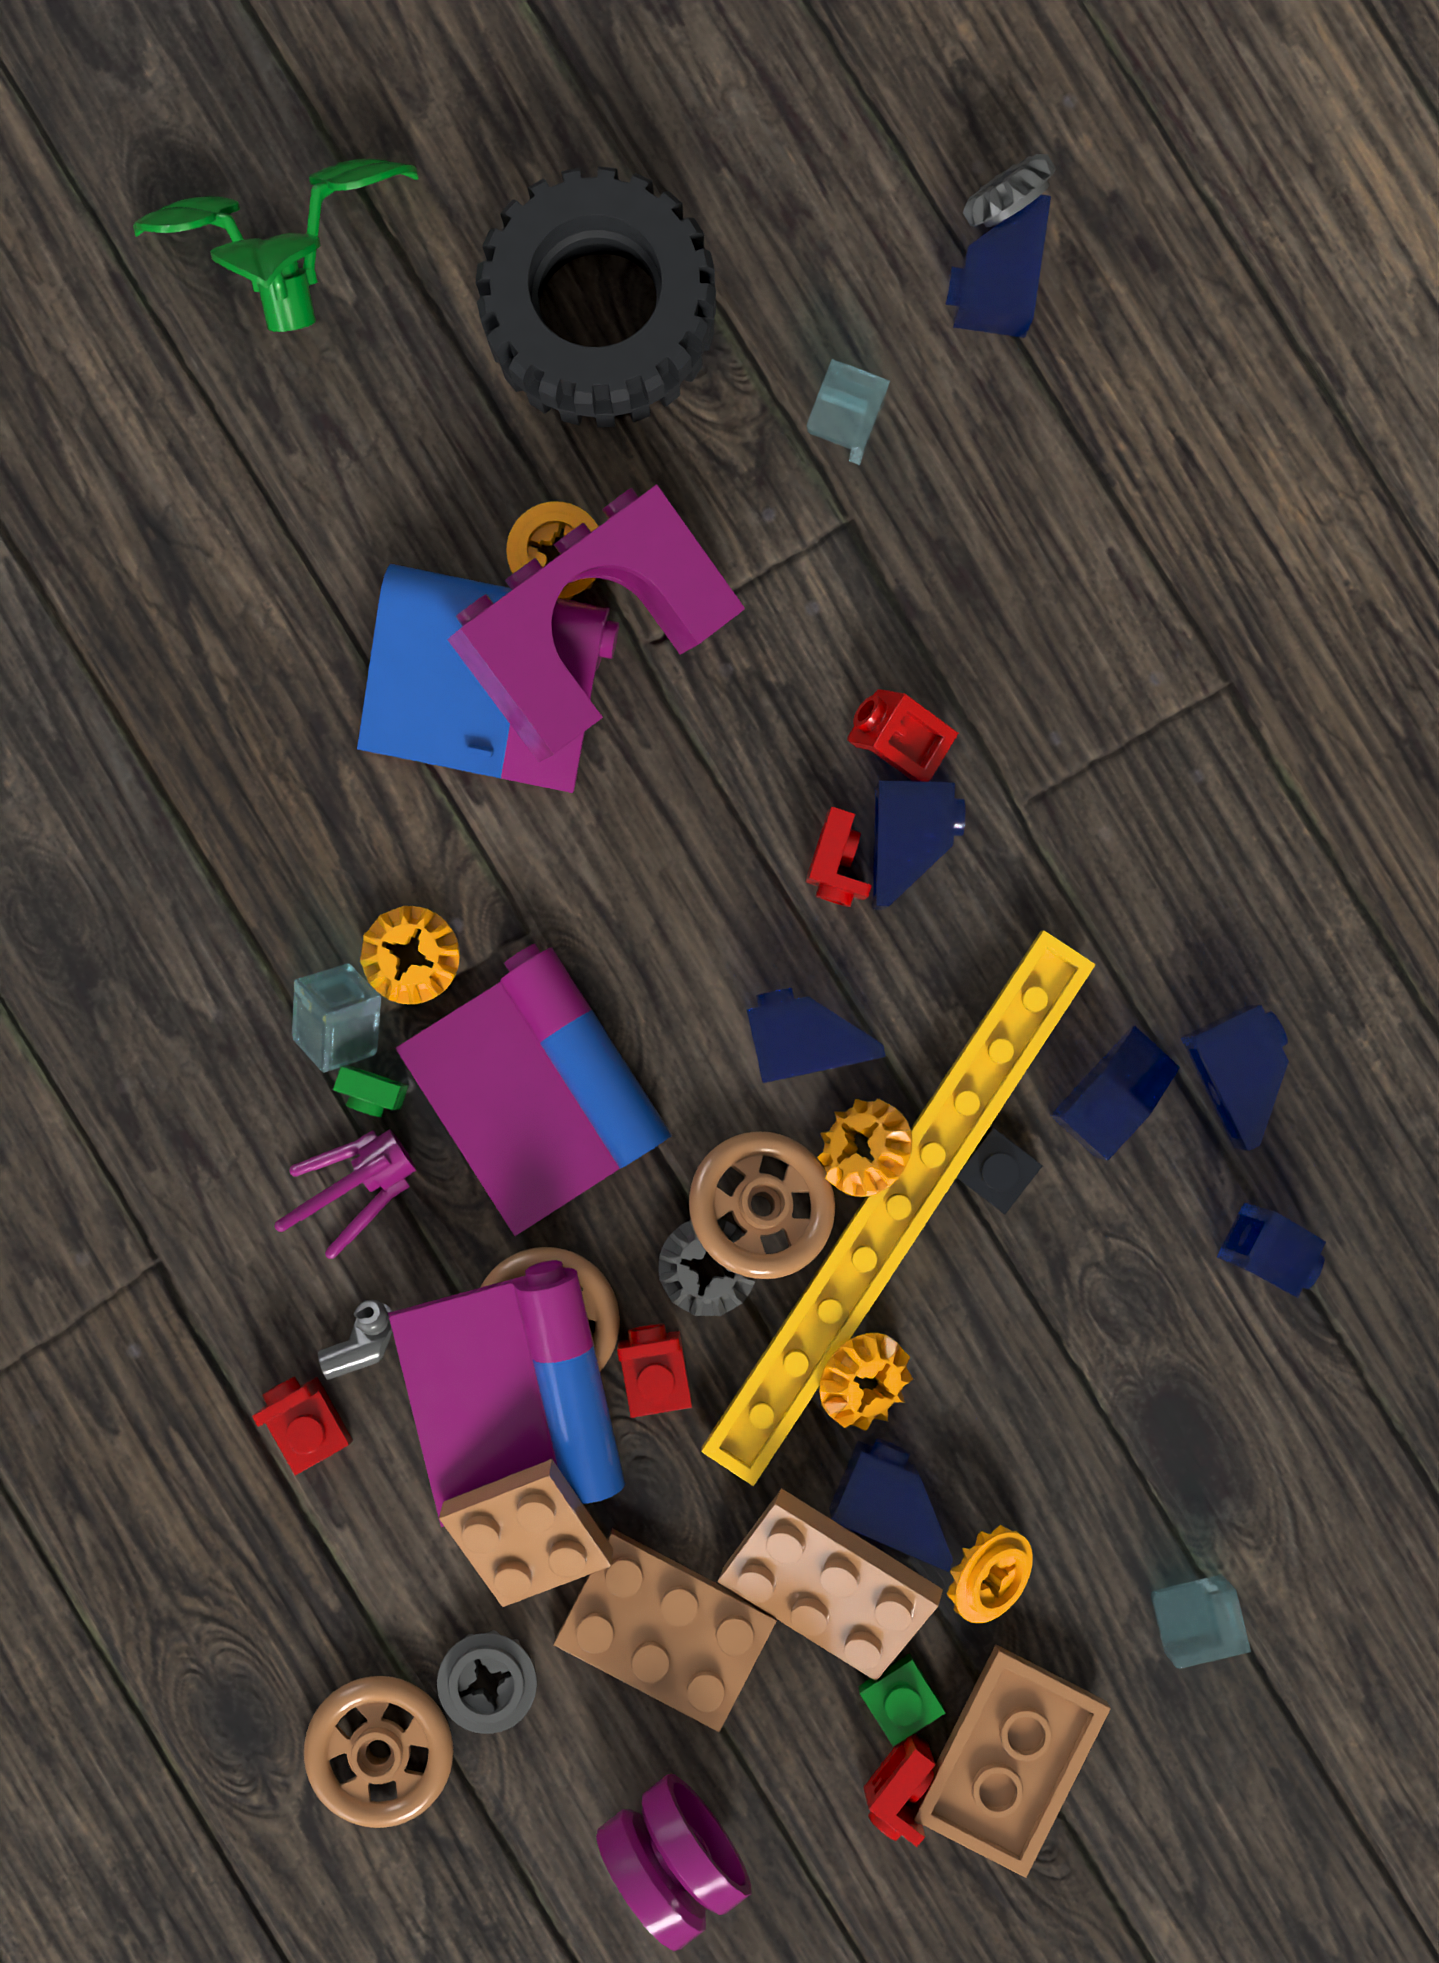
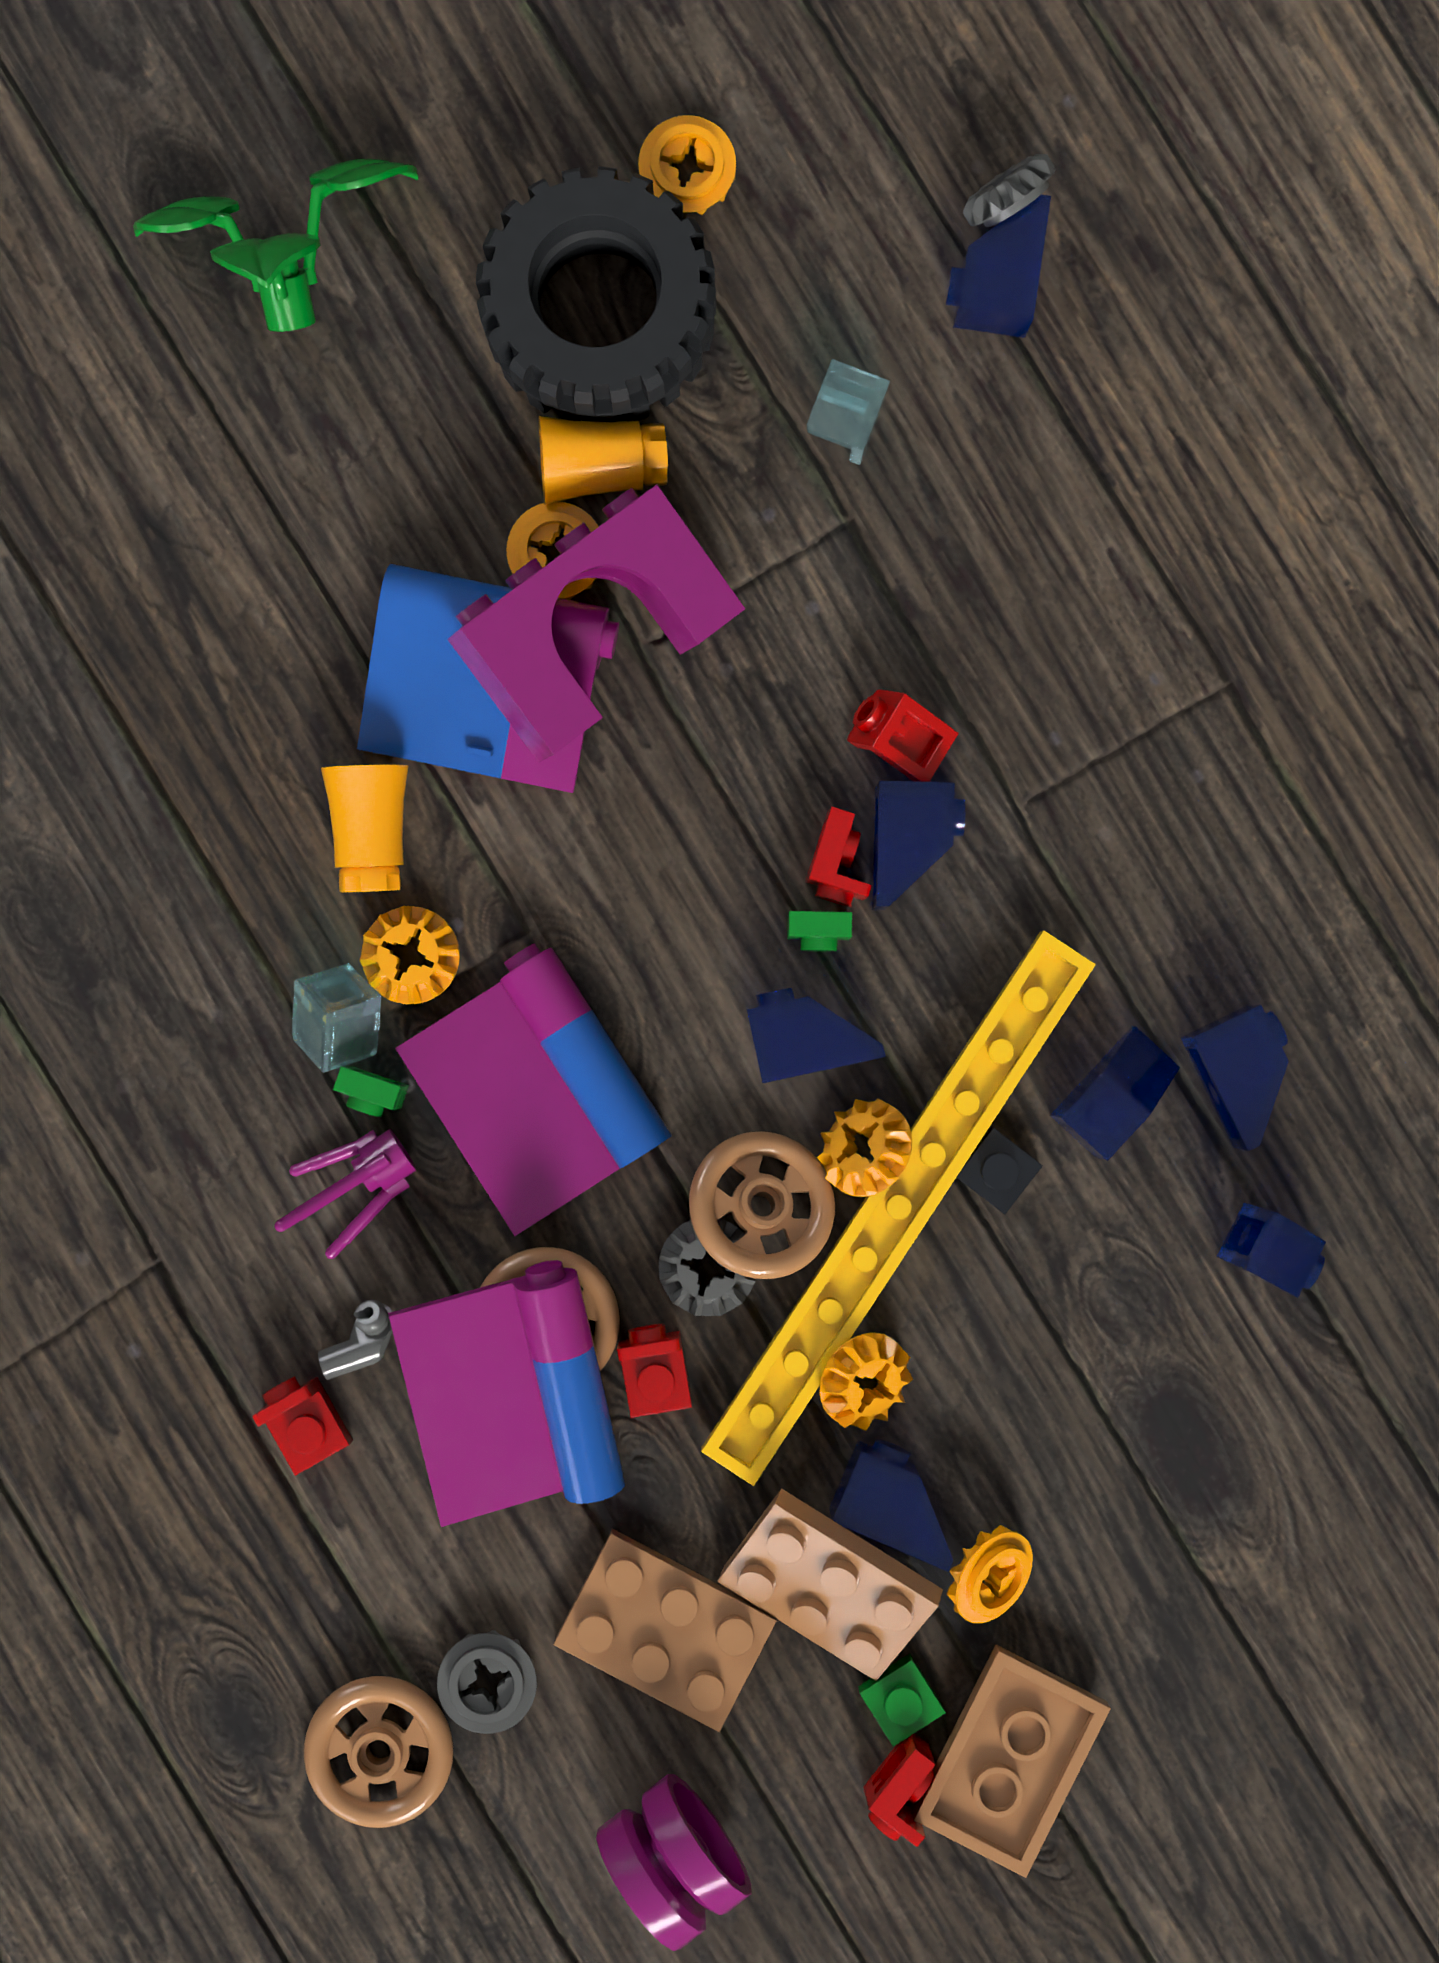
medium nougat plate [439,1459,613,1607] -> none
clear light blue panel [1151,1575,1251,1669] -> none
none -> light orange plant [321,765,409,892]
none -> light orange plant [539,416,668,505]
none -> light orange gear [638,115,736,215]
none -> green plate [787,911,852,951]

